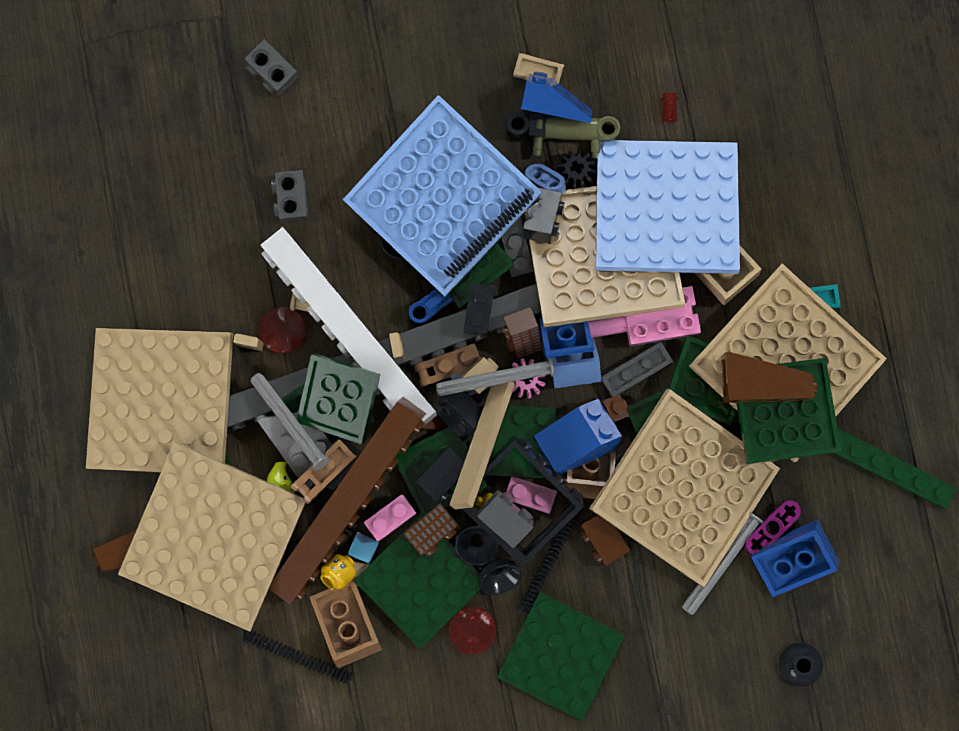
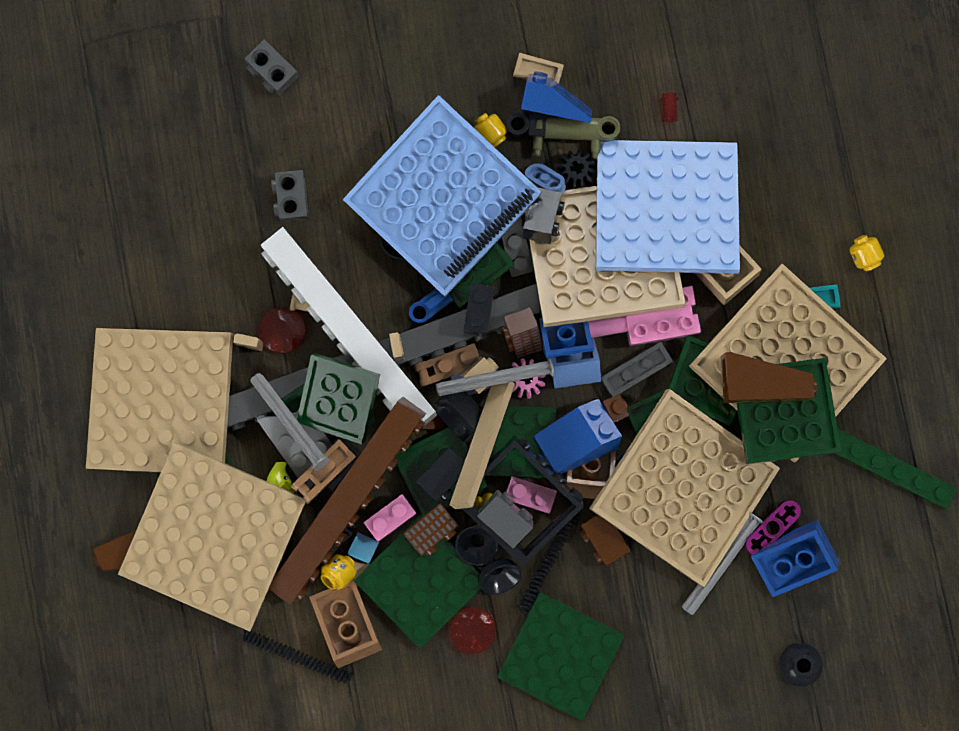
none -> yellow head [474,113,507,147]
none -> yellow head [849,235,884,271]

